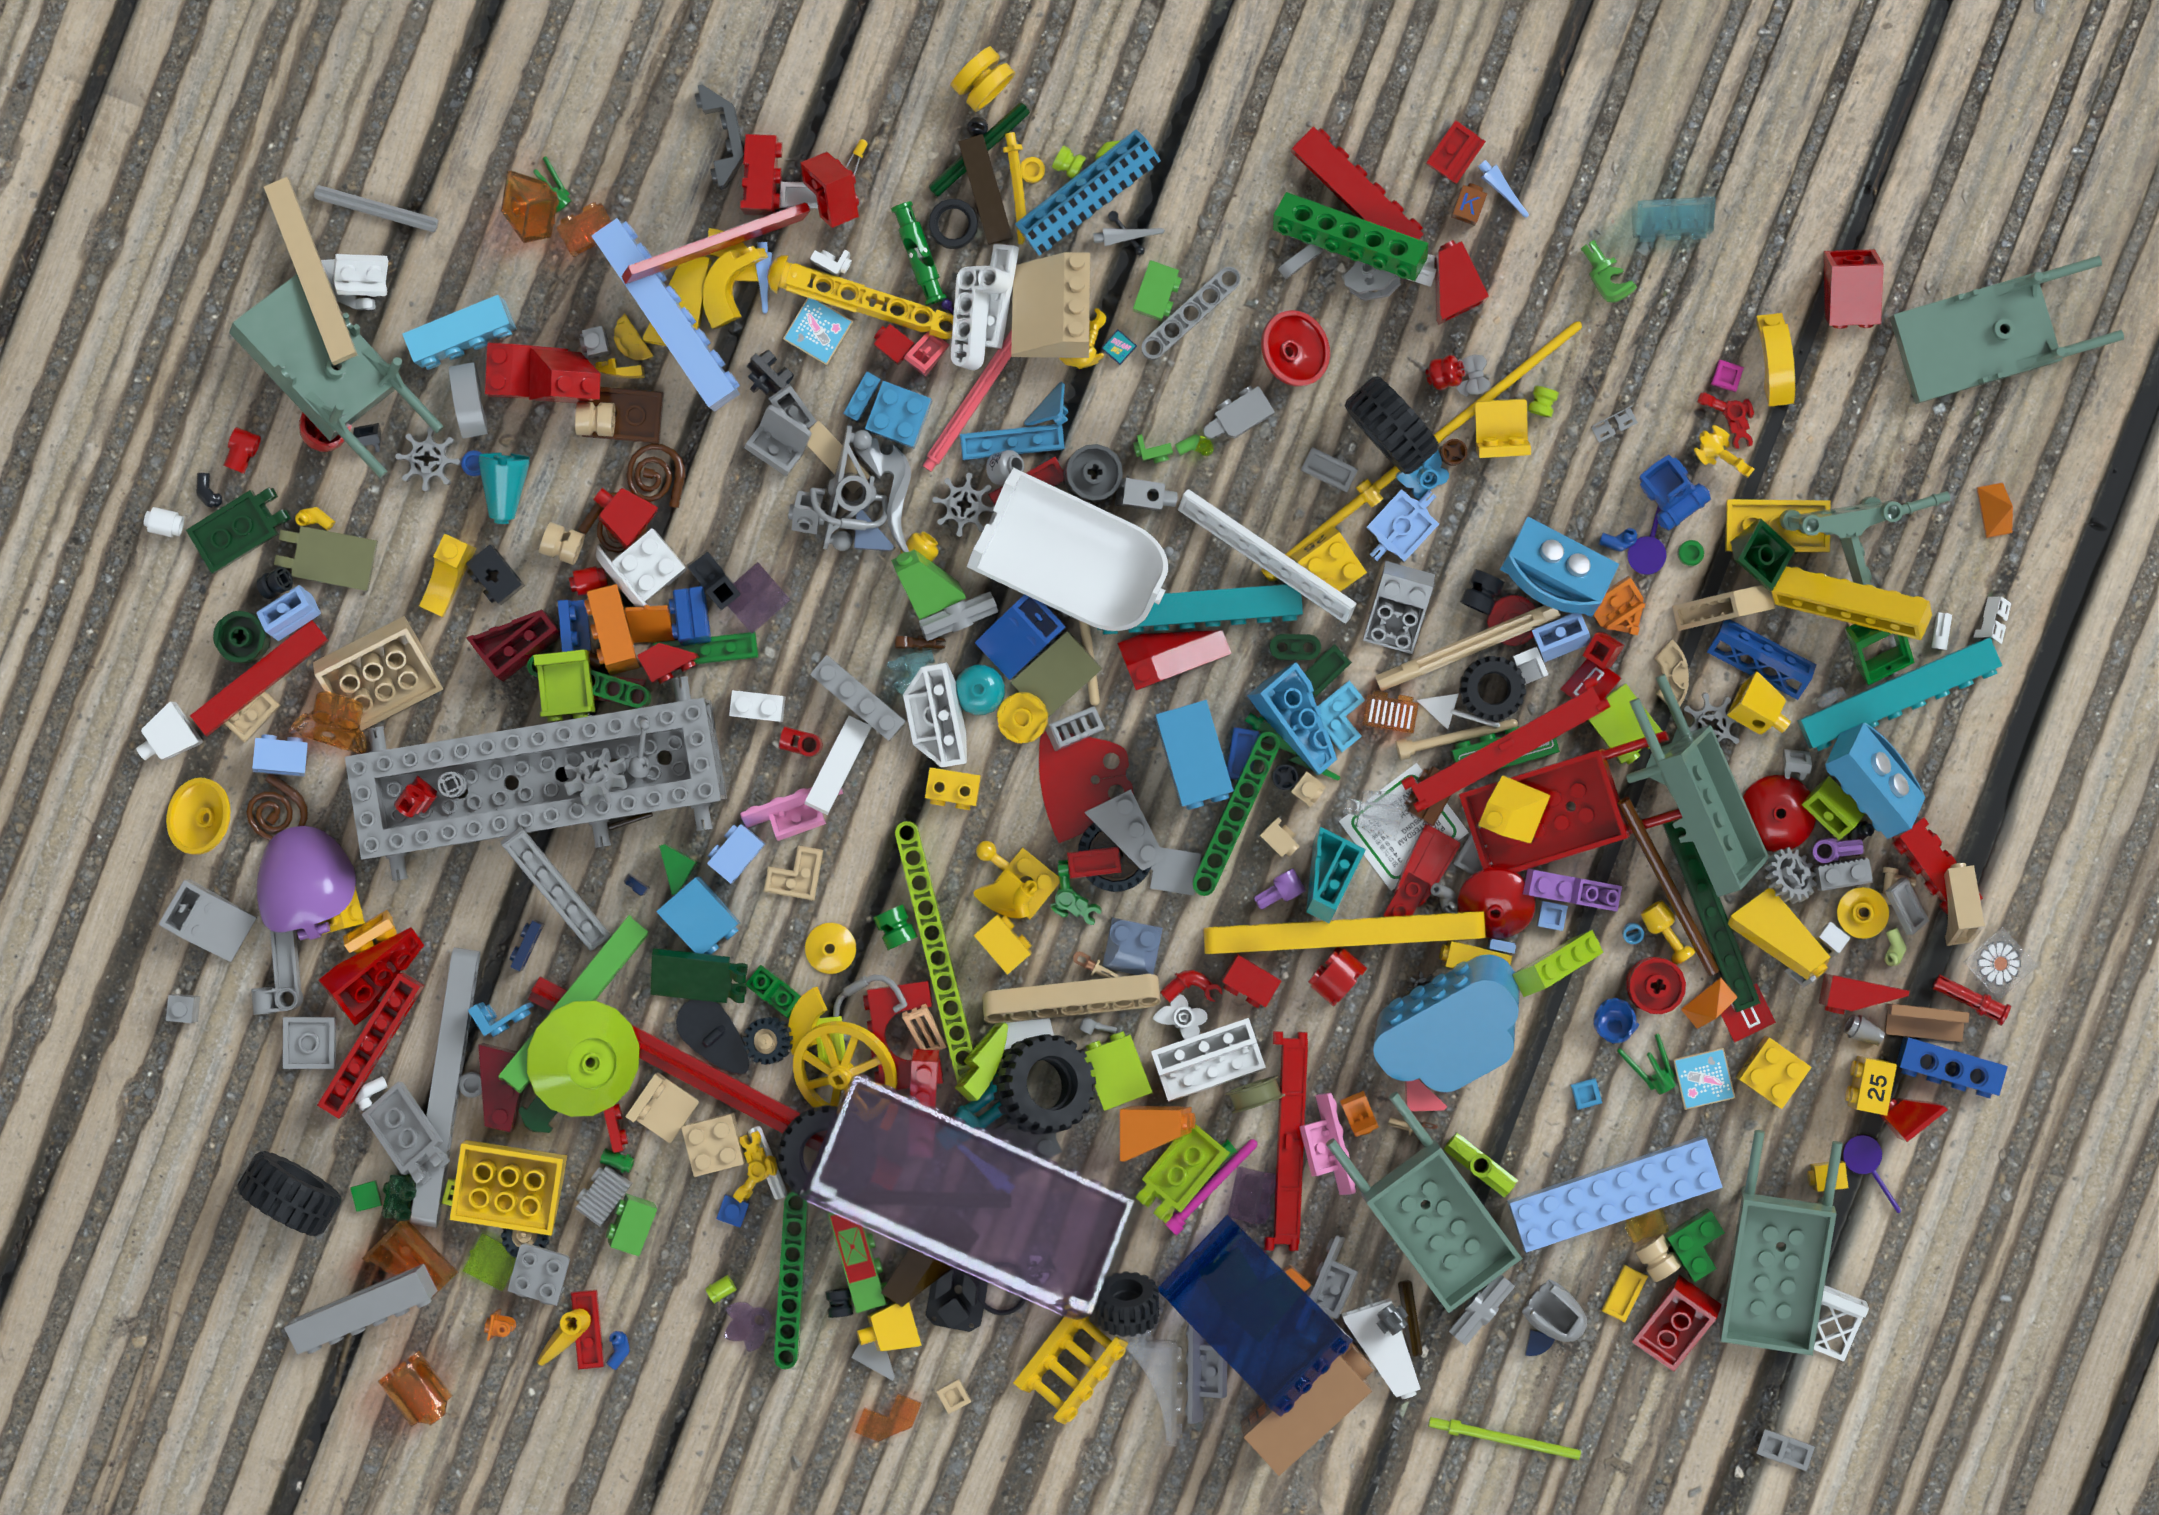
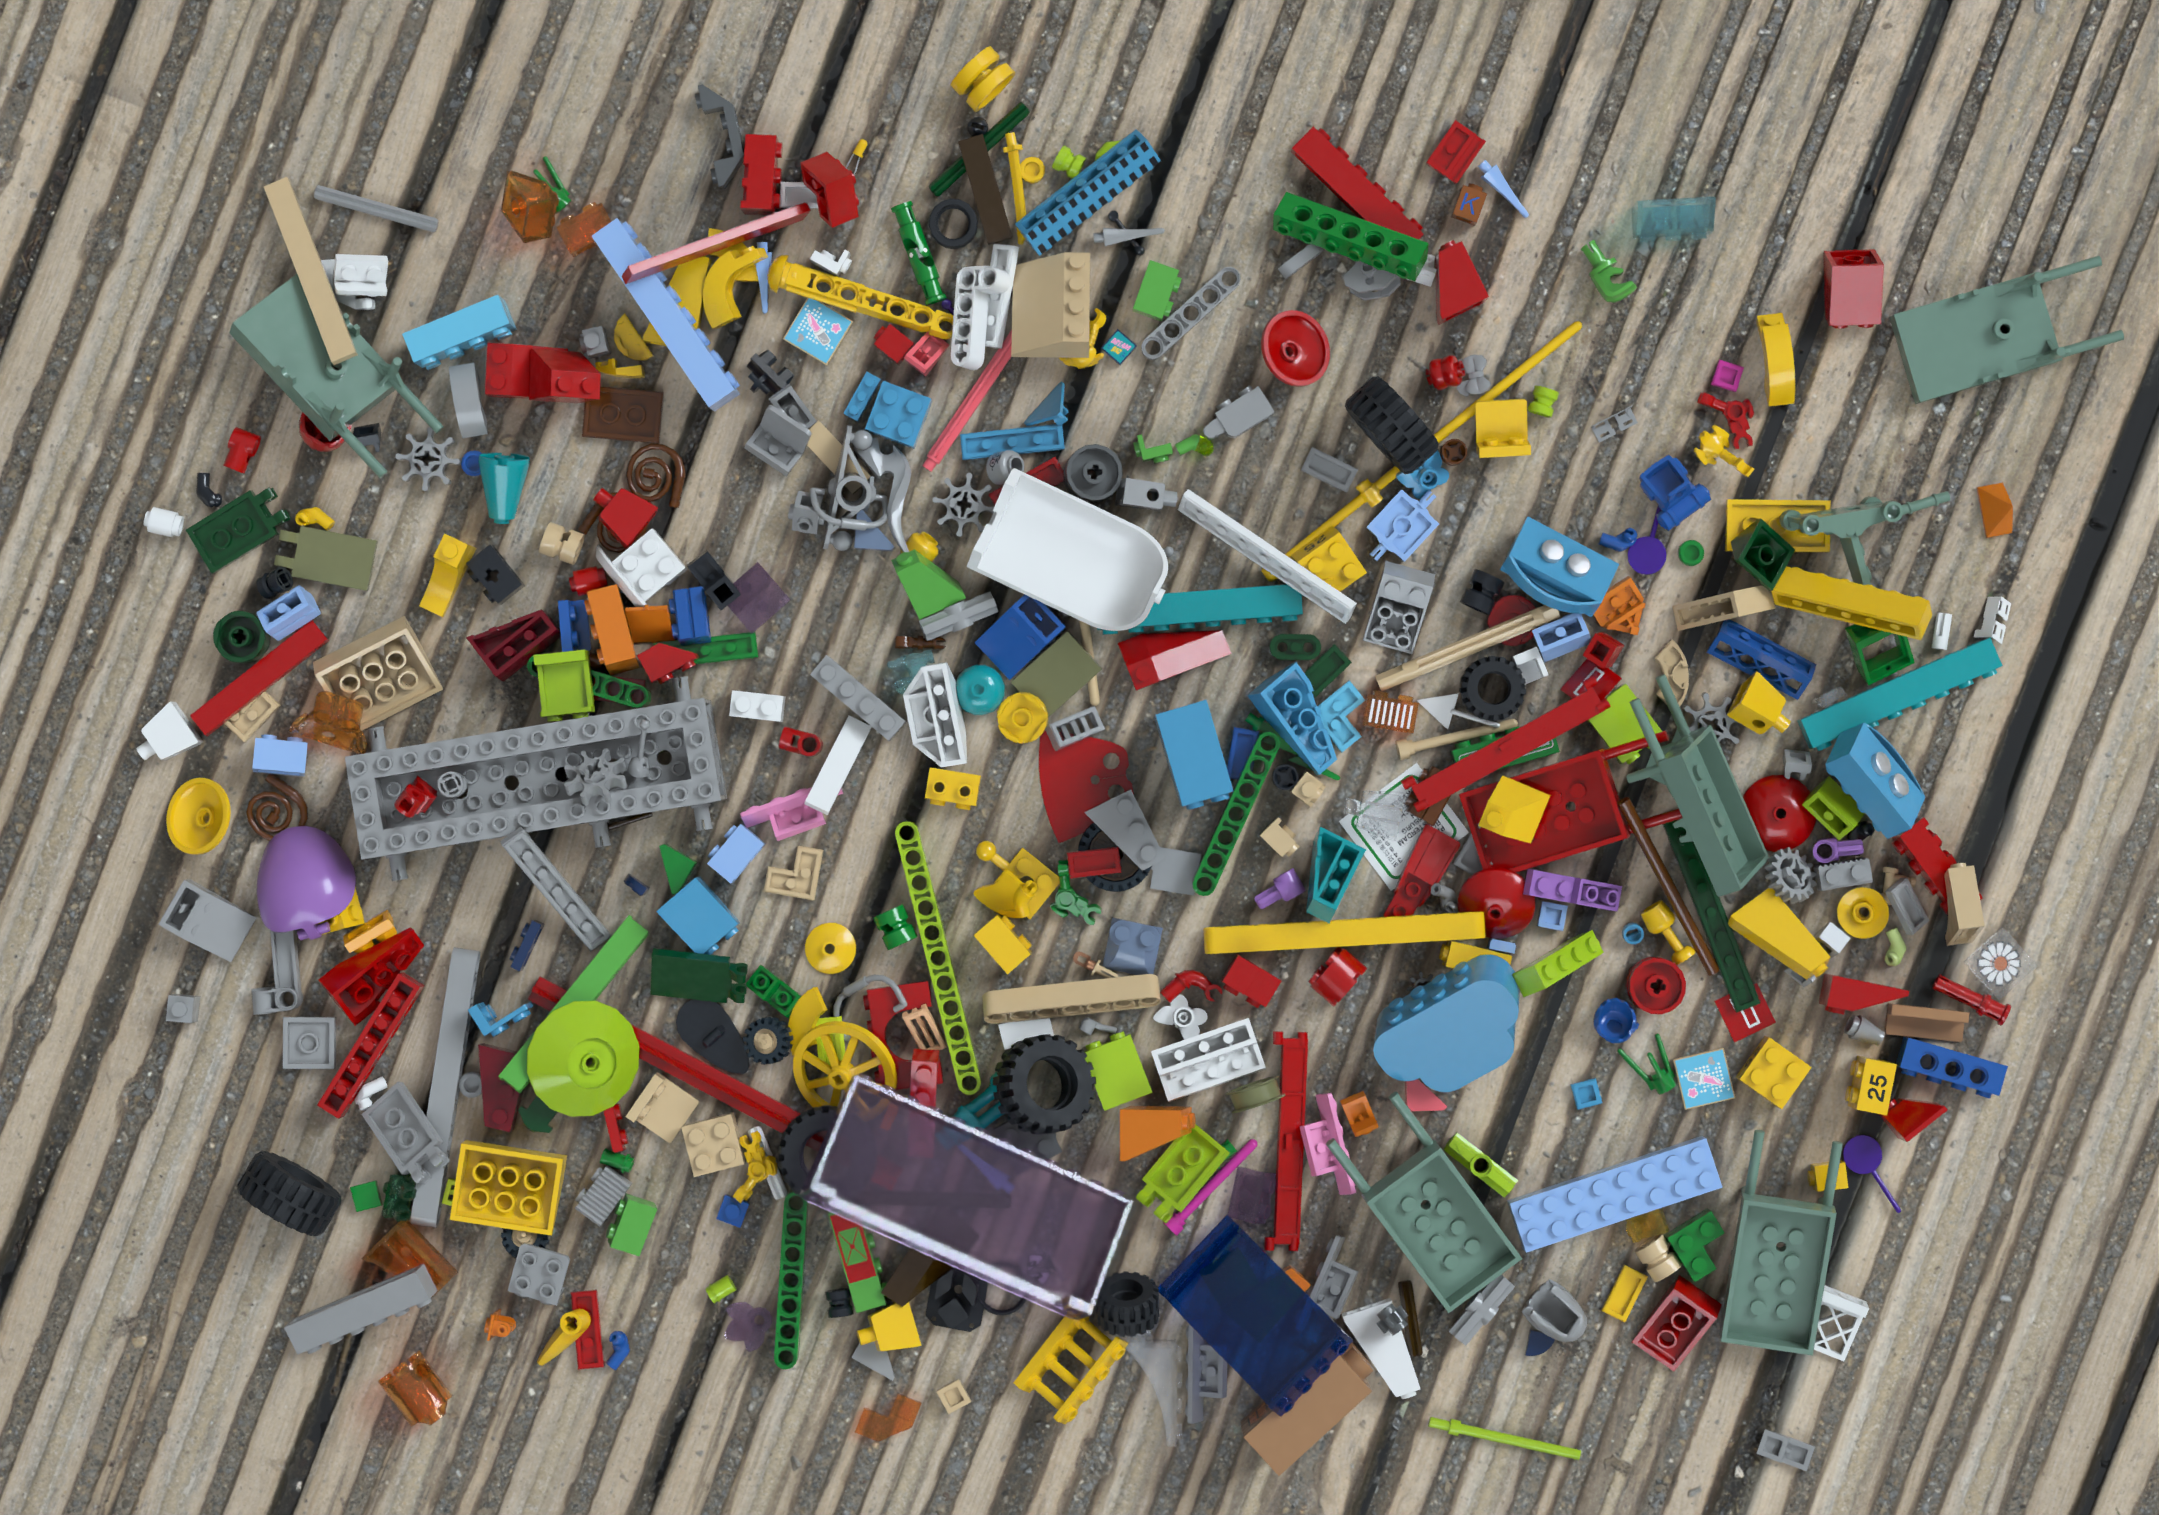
clear neon green piece [463,1233,516,1292] -> none
tan wheel [575,401,615,436] -> none
lime slope [955,1022,1008,1101] -> none
tan piece [1388,1117,1438,1140] -> none
orange slope [1681,977,1737,1029] -> none

